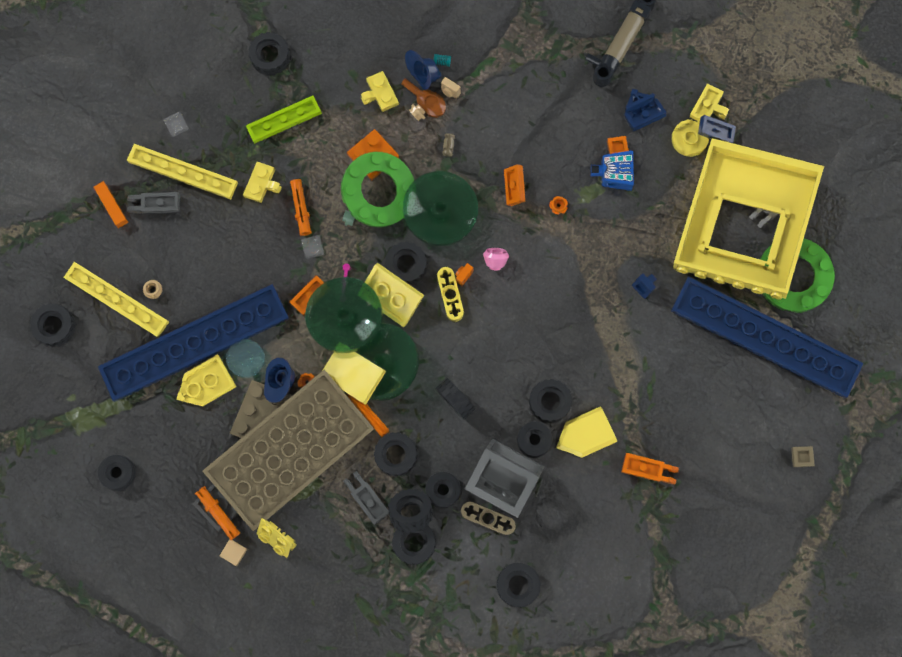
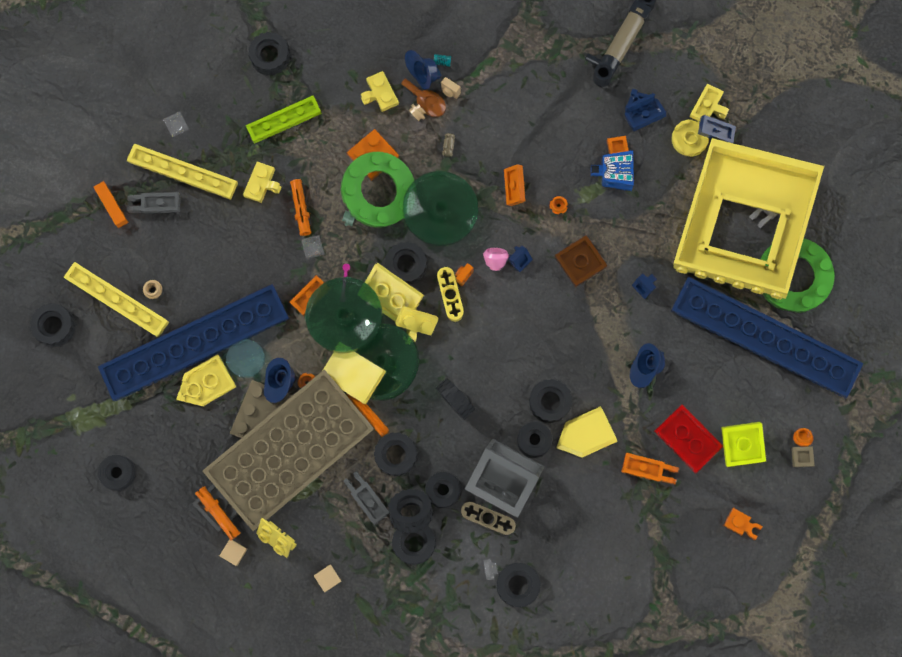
none -> tan tile [314,564,341,592]
none -> light yellow plate [395,306,438,345]
none -> clear plate [483,559,498,581]
none -> dark blue tile [508,246,533,272]
none -> reddish brown plate [554,235,607,288]
none -> dark blue piece [630,343,665,388]
none -> red tile [654,405,723,474]
none -> neon yellow hinge [721,422,766,467]
none -> orange plate [723,508,763,540]
none -> orange plate [793,428,813,447]

